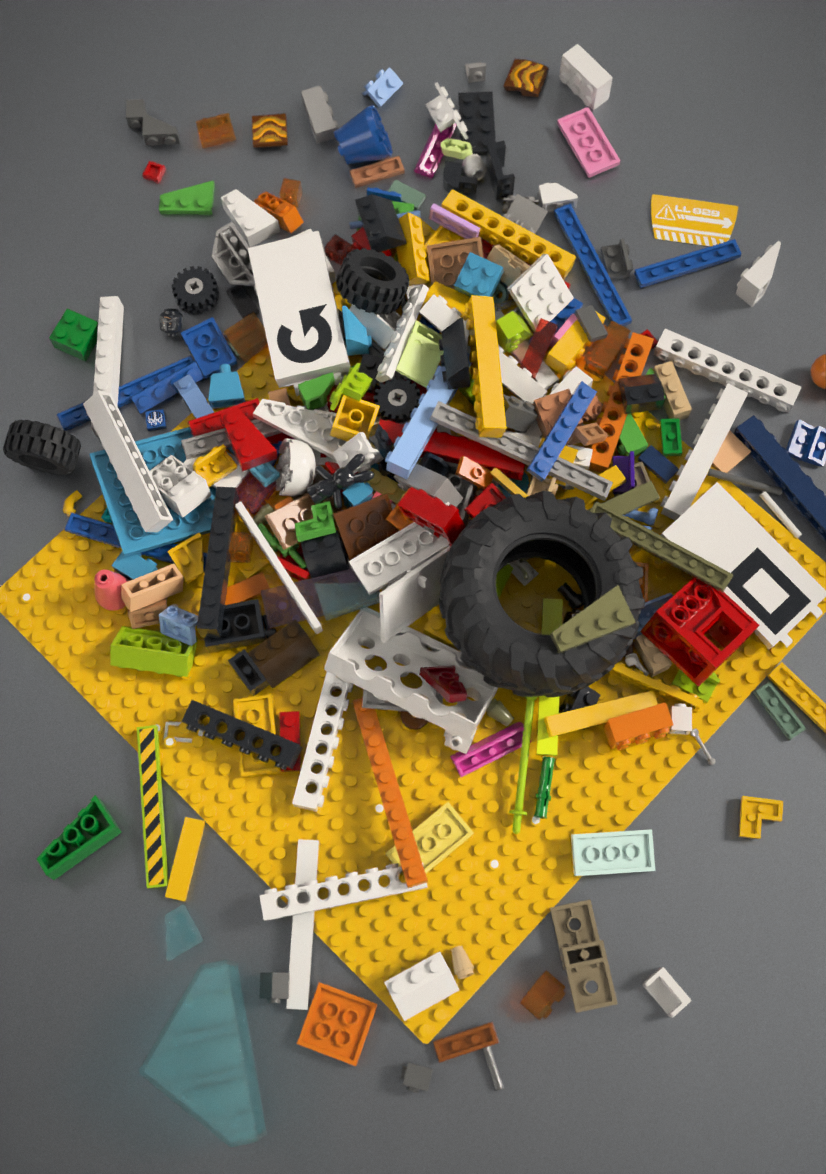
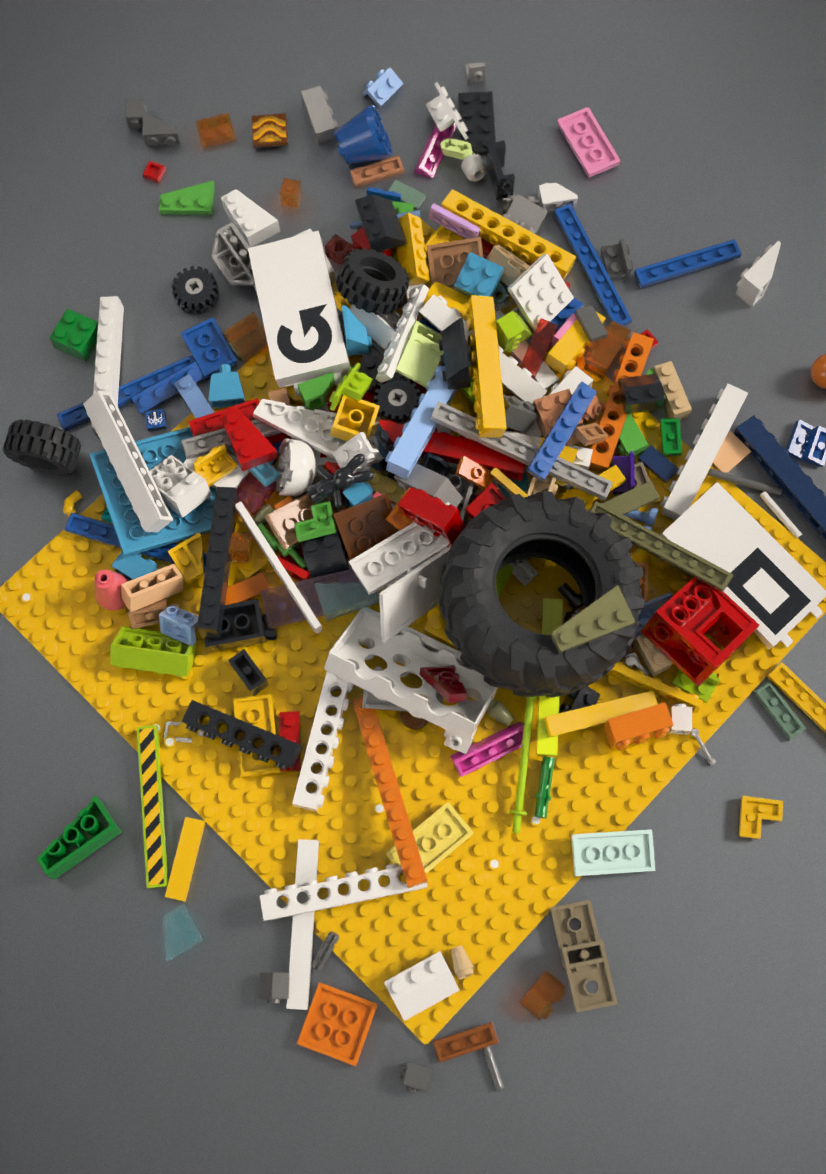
clear light blue slope [139,960,267,1148] -> none
black head [159,308,184,336] -> none
black tile [226,285,260,321] -> none
dark brown slope [248,619,320,689] -> none
orange slope [253,191,304,233] -> none
black brick [443,161,478,194] -> none
slope [503,59,549,97] -> none
white brick [559,44,613,110] -> none
white panel [642,967,692,1017] -> none
yellow sticker [651,194,738,246] -> none
white brick [653,329,801,413] -> none
none -> dark grey axle [312,931,339,971]

